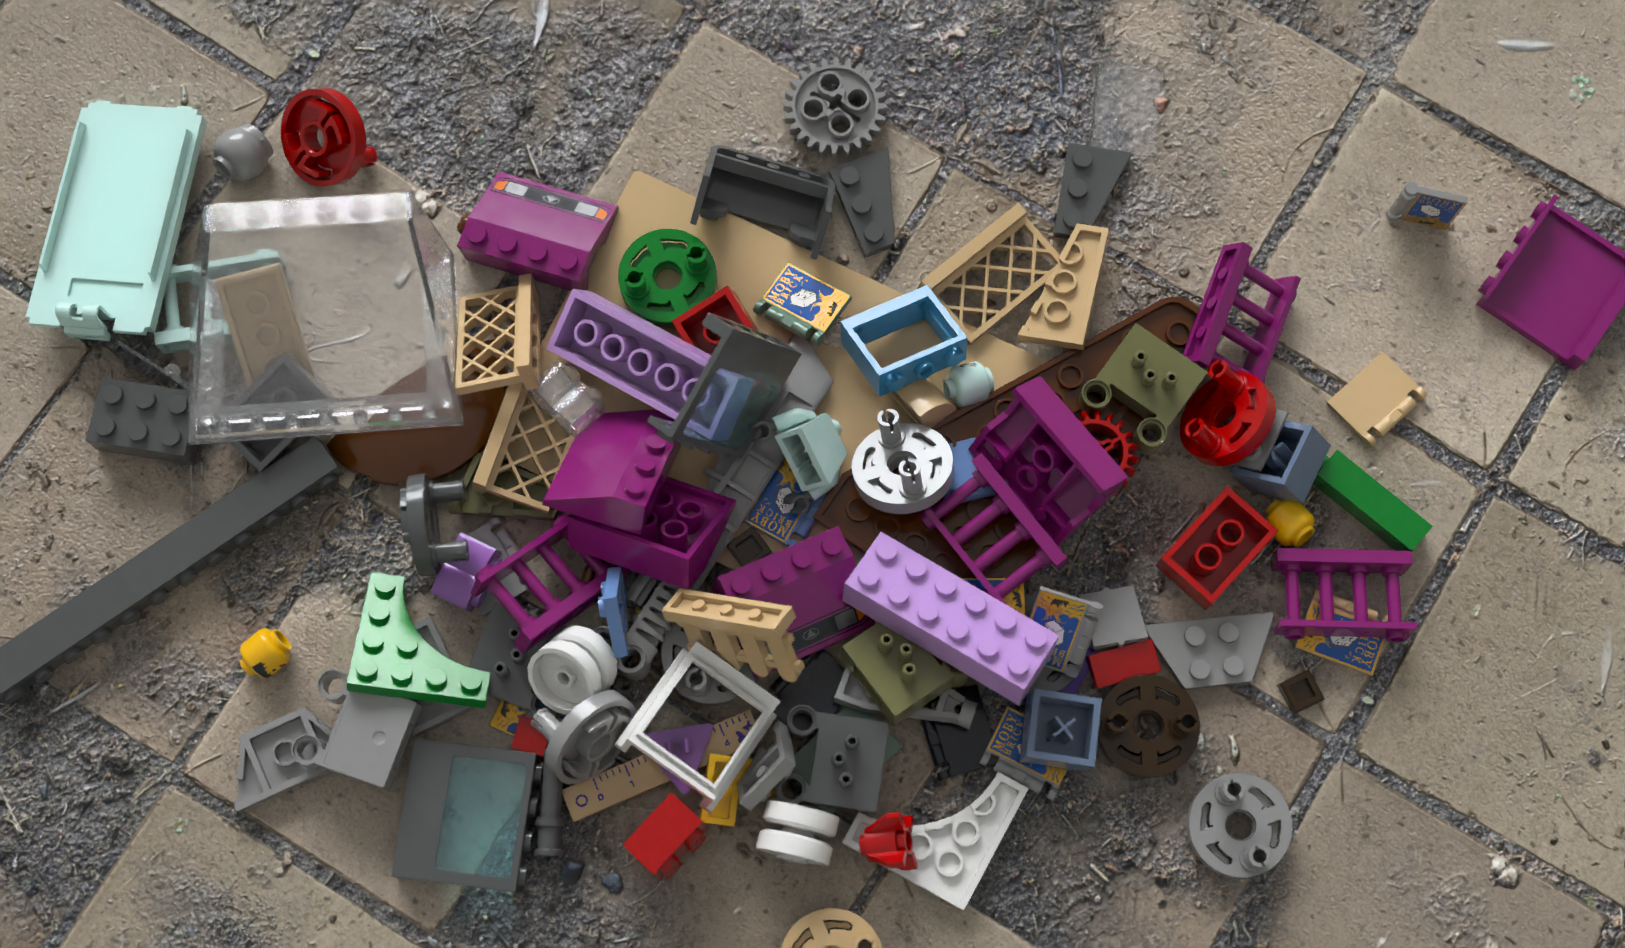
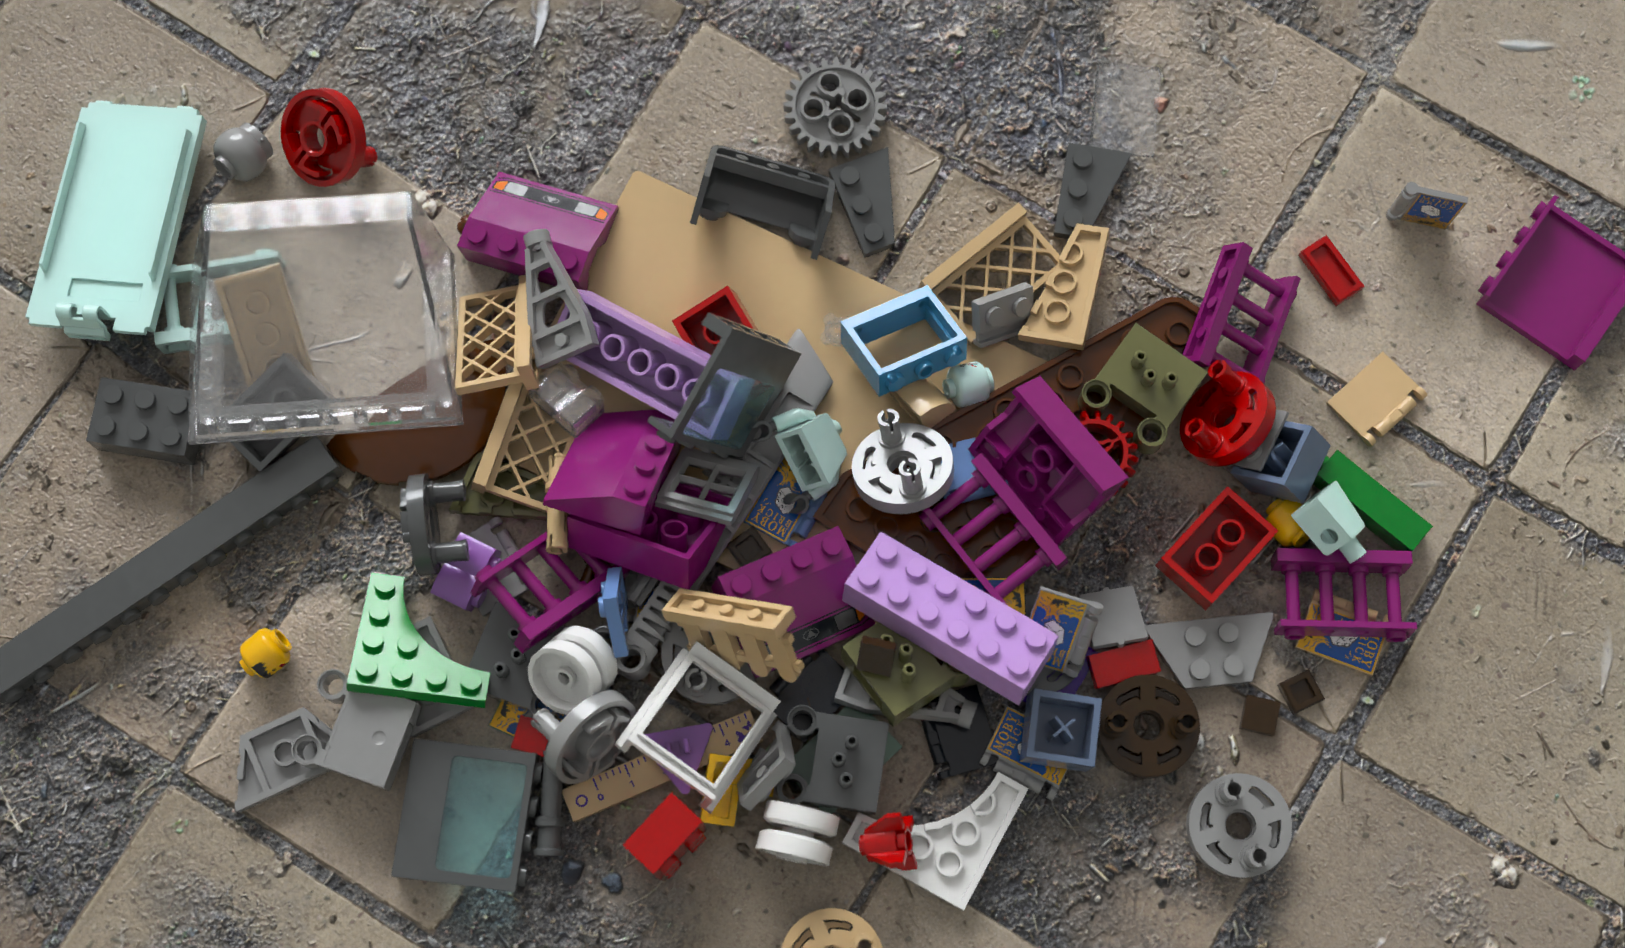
clear piece [117,341,208,398] -> none
green piece [618,229,717,327] -> none
piece [753,262,852,346] -> none
none -> light grey plate [523,229,599,369]
none -> tan pin [545,453,568,555]
none -> light grey piece [655,447,760,526]
none -> dark brown tile [856,635,897,677]
none -> light grey plate [971,282,1034,348]
none -> dark brown tile [1239,695,1281,736]
none -> light aqua torso [1291,480,1366,564]
none -> red tile [1298,235,1365,307]

